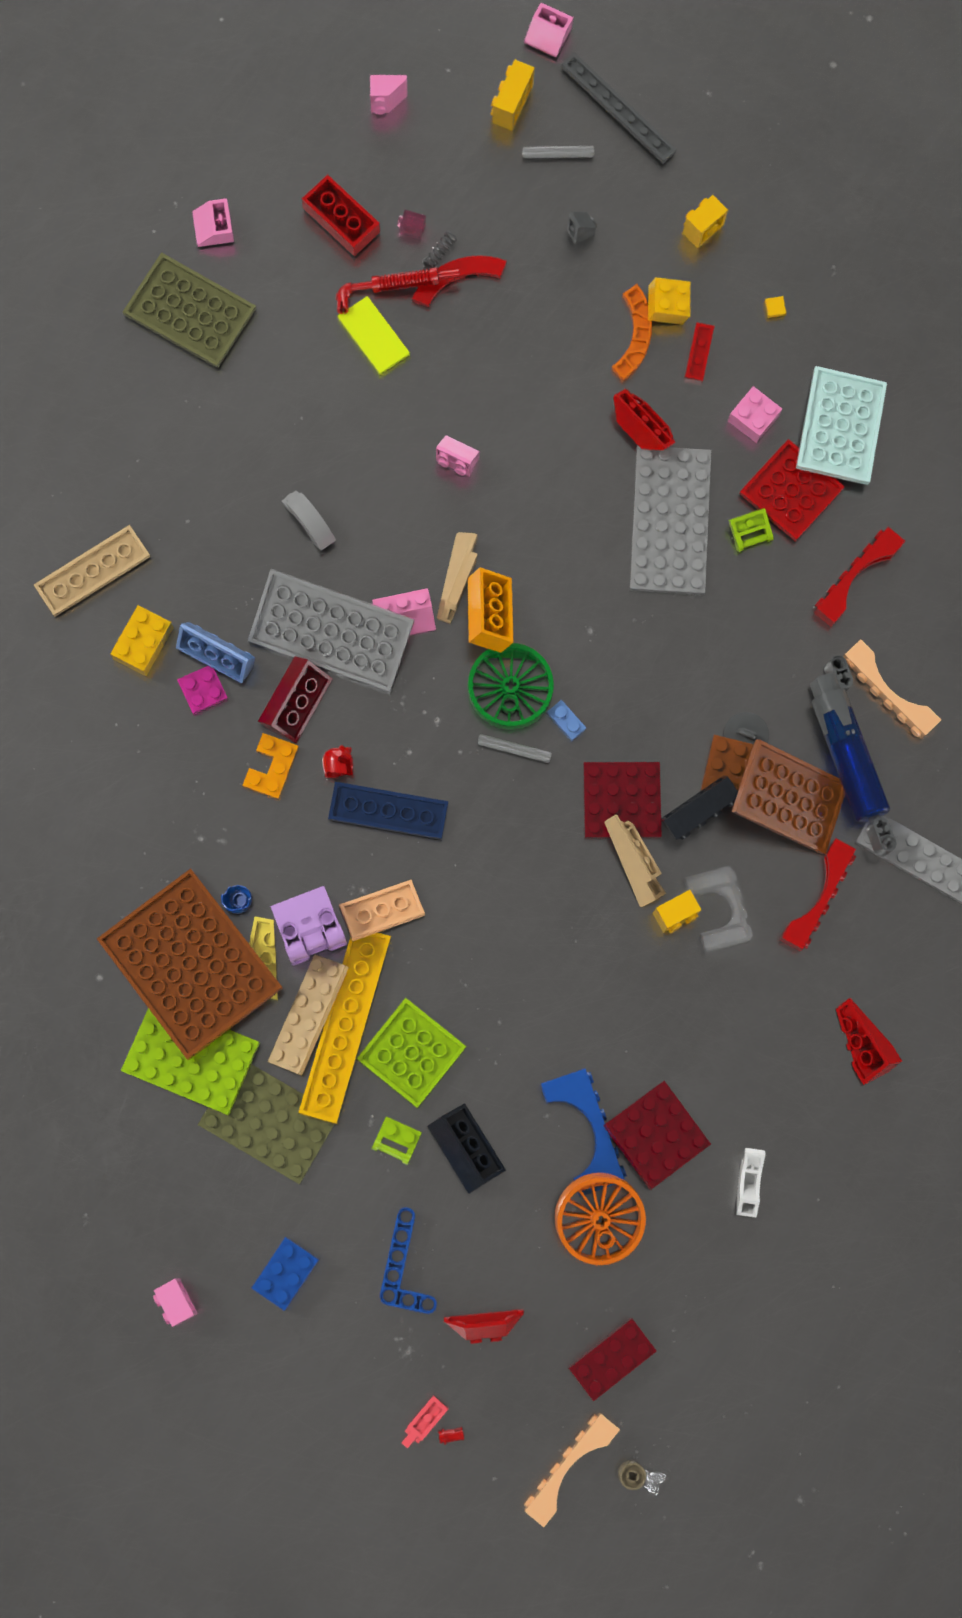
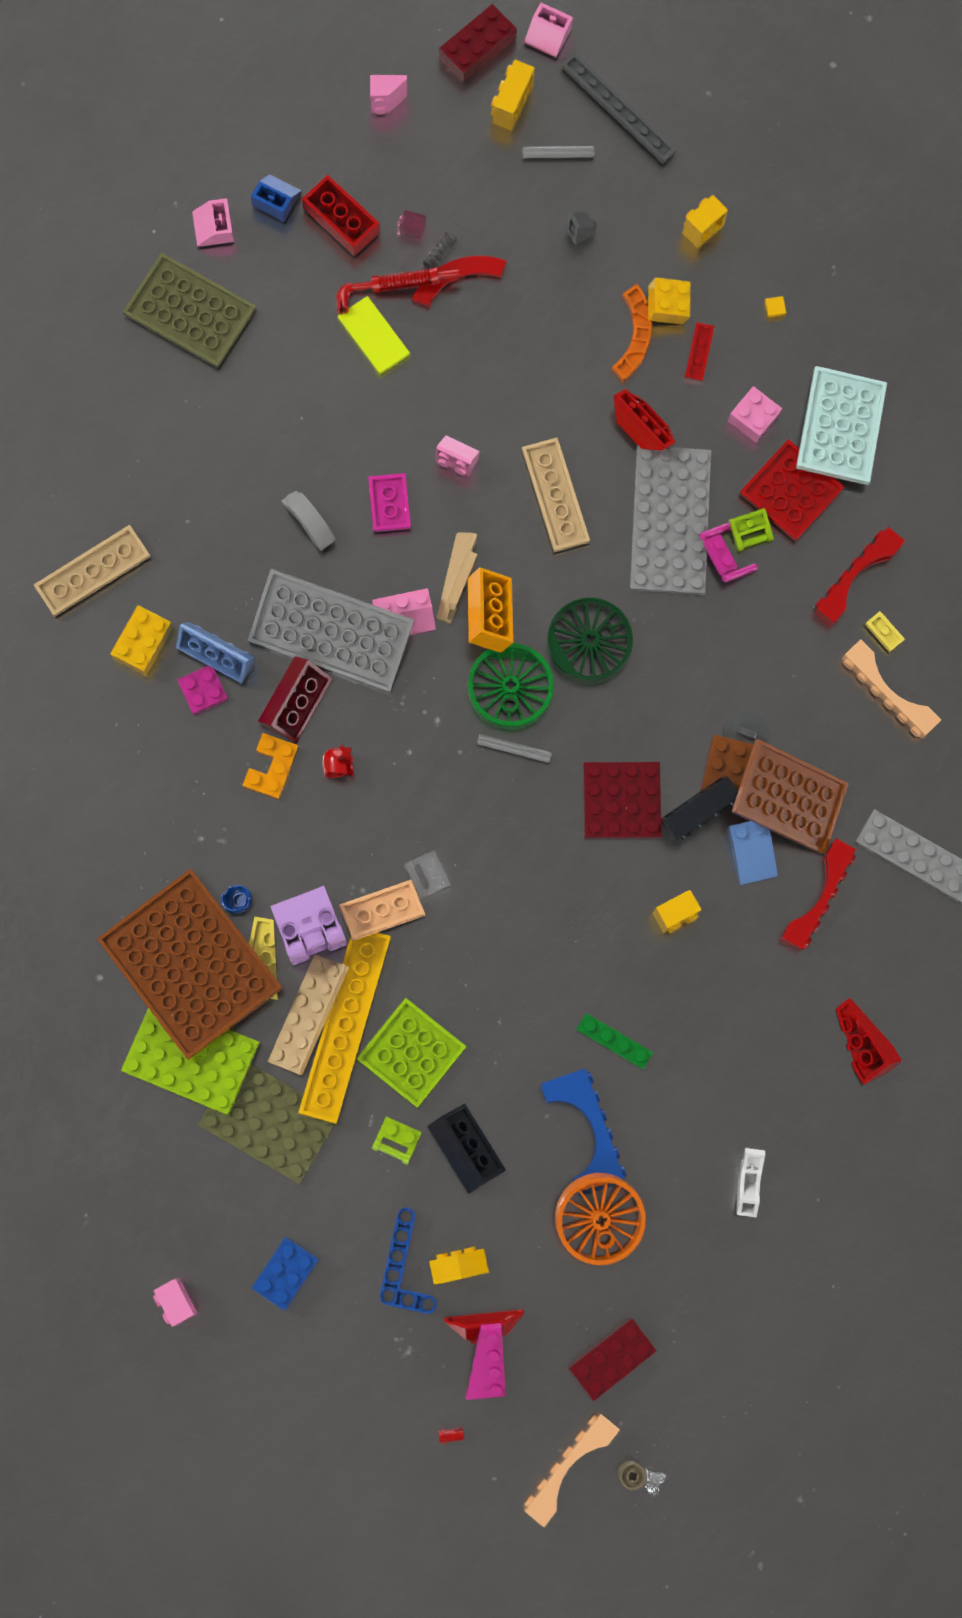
dark blue plate [328,782,448,840] -> none
coral hinge [402,1395,448,1448] -> none
medium blue plate [547,700,586,741] -> none
dark red plate [603,1081,711,1190] -> none
tan wedge [605,815,666,907] -> none
clear arch [684,866,753,954] -> none
piece [810,655,897,857] -> none
none -> blue slope [251,174,302,222]
none -> dark pink plate [368,473,411,532]
none -> clear plate [403,850,451,900]
none -> yellow brick [429,1246,489,1285]
none -> dark red brick [439,4,517,83]
none -> dark pink wing [465,1323,506,1400]
none -> tan plate [522,437,590,552]
none -> dark green piece [547,597,633,684]
none -> green plate [576,1013,653,1070]
none -> dark pink plate [699,523,758,582]
none -> medium blue slope [726,821,778,885]
none -> light yellow plate [865,611,905,653]

